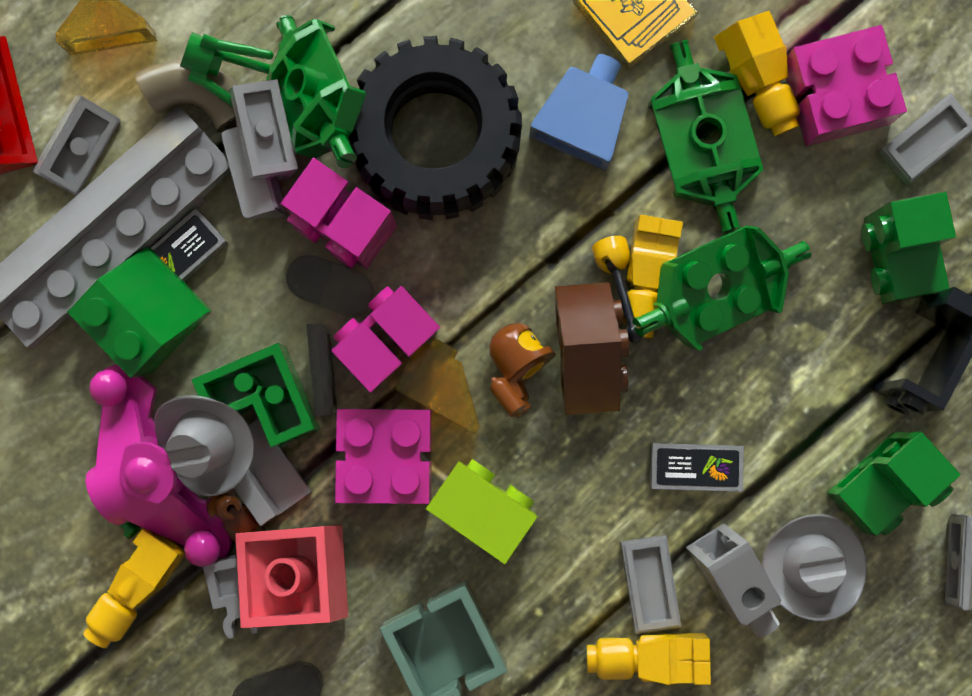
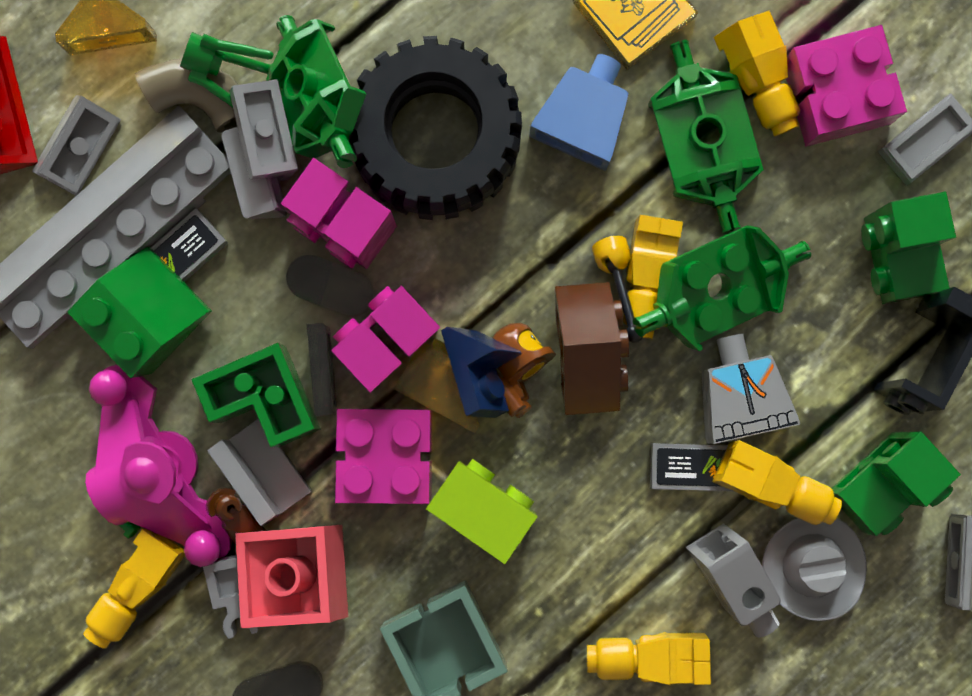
light grey hat [154,395,254,496] -> none
light grey tile [620,535,681,634] -> none
none -> dark blue slope [441,327,522,418]
none -> light grey torso [702,334,800,444]
none -> yellow piece [712,440,842,525]

